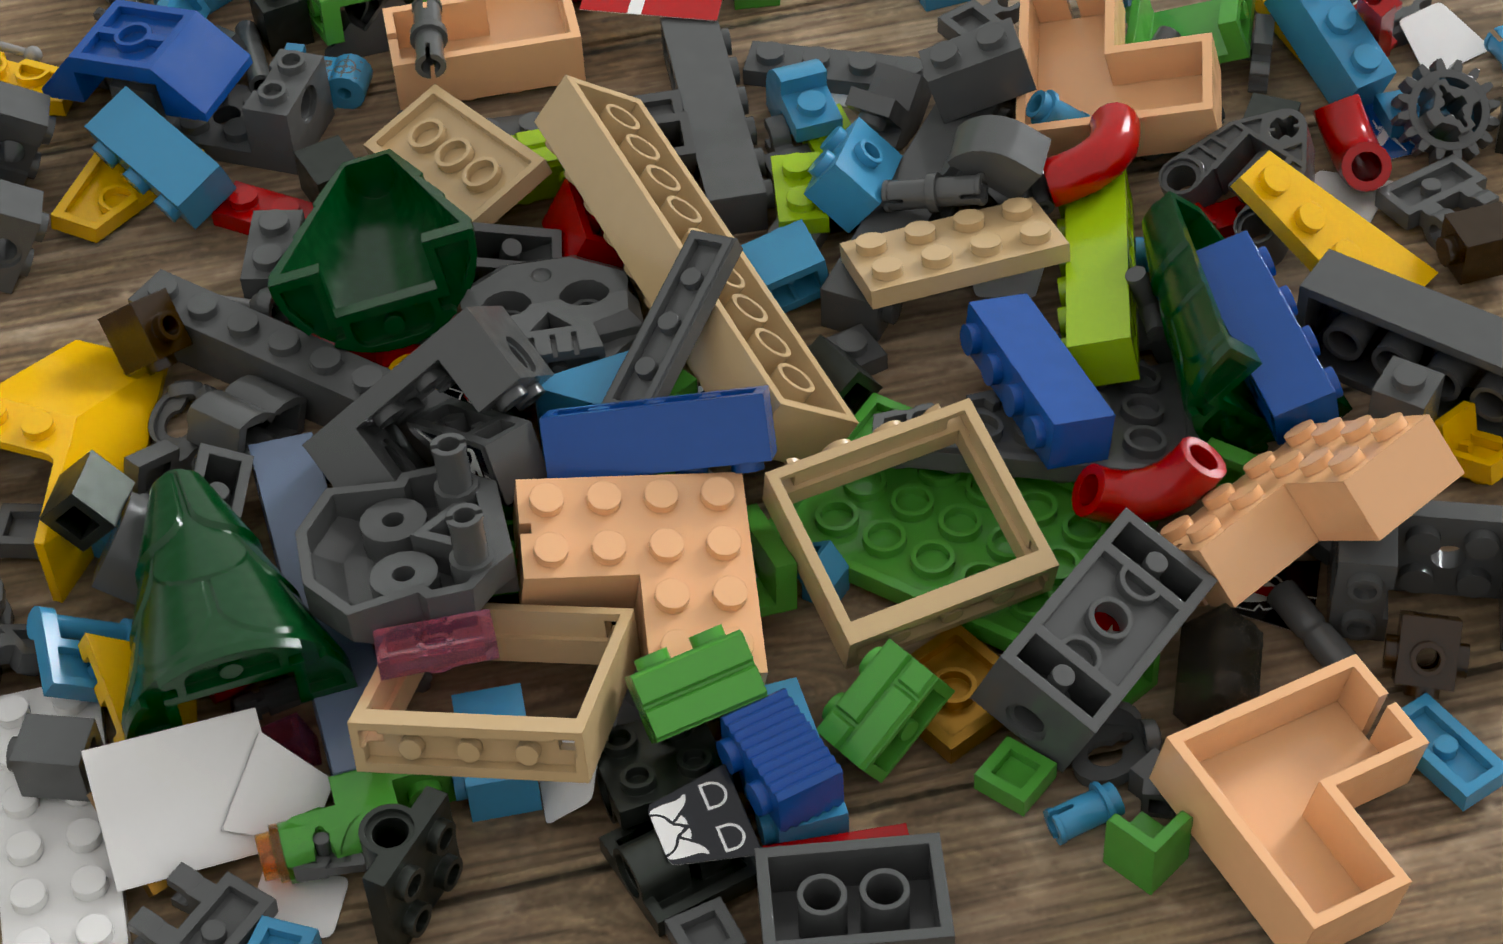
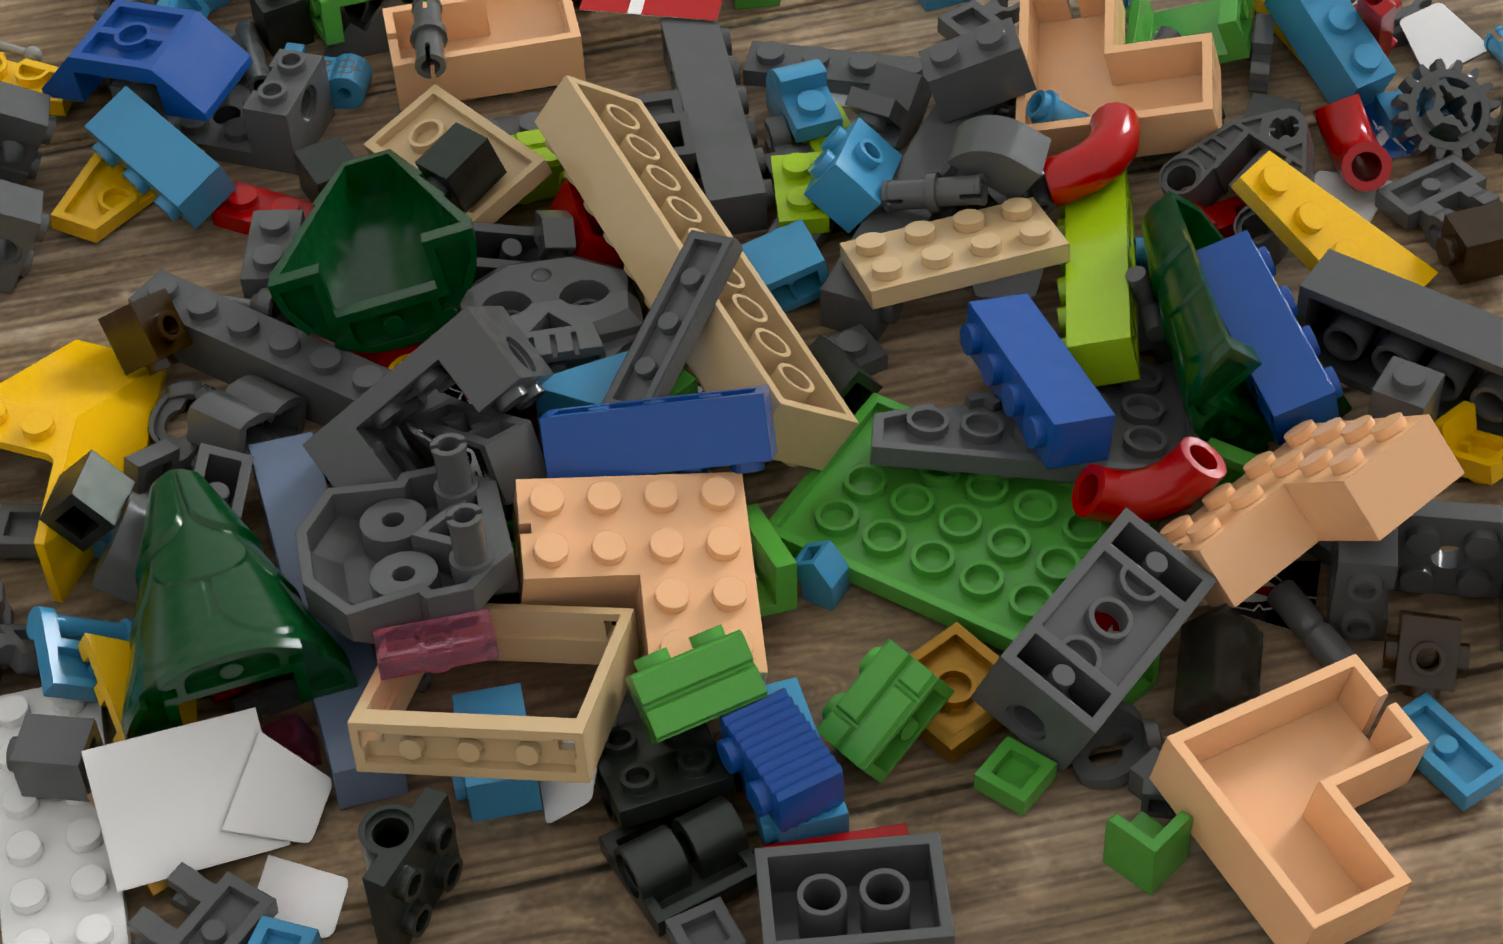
bright green plate [254,770,456,884] -> none
black sticker [648,764,761,865] -> none
tan window [762,398,1059,669] -> none
dark azure pin [1043,781,1125,845] -> none
none -> pearl dark grey brick [415,122,507,213]
none -> dark grey piece [534,210,576,260]

